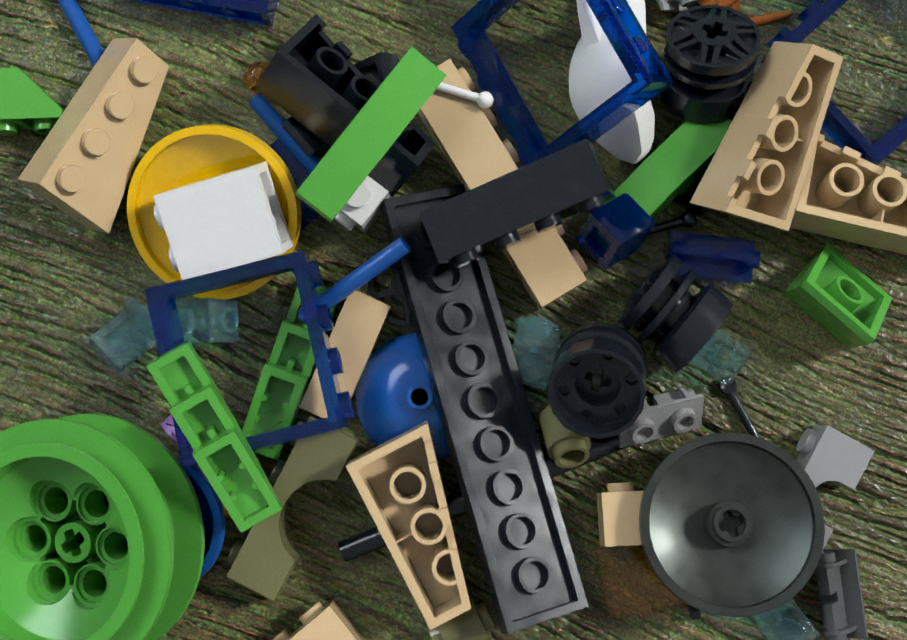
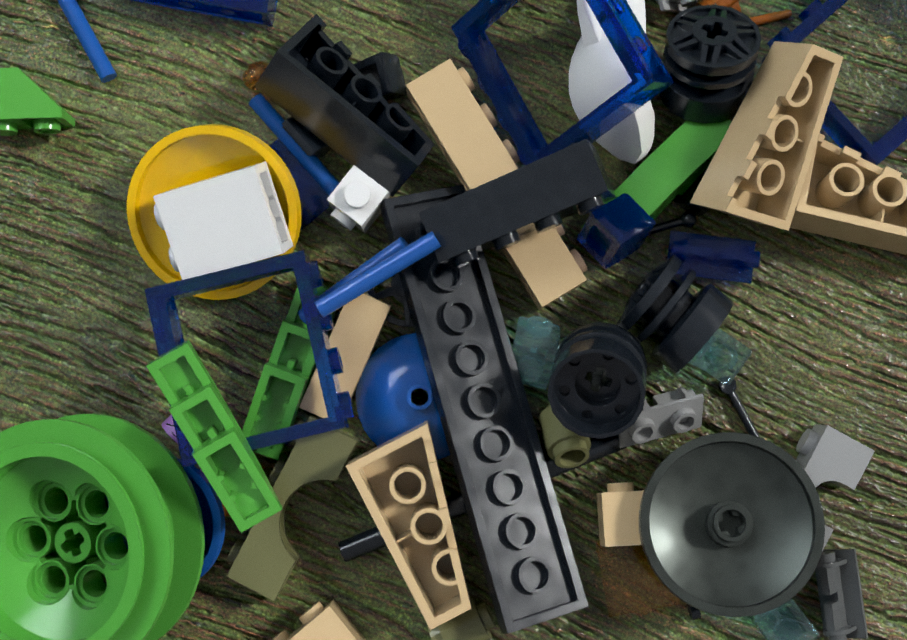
tan wedge [18,38,169,234] -> none
clear light blue bracket [88,297,162,374] -> none
clear light blue bracket [169,298,239,346] -> none
bright green slope [295,47,447,223] -> none
white hinge [436,82,494,109] -> none
bright green slope [783,242,892,348] -> none
none -> blue bar [314,231,441,317]

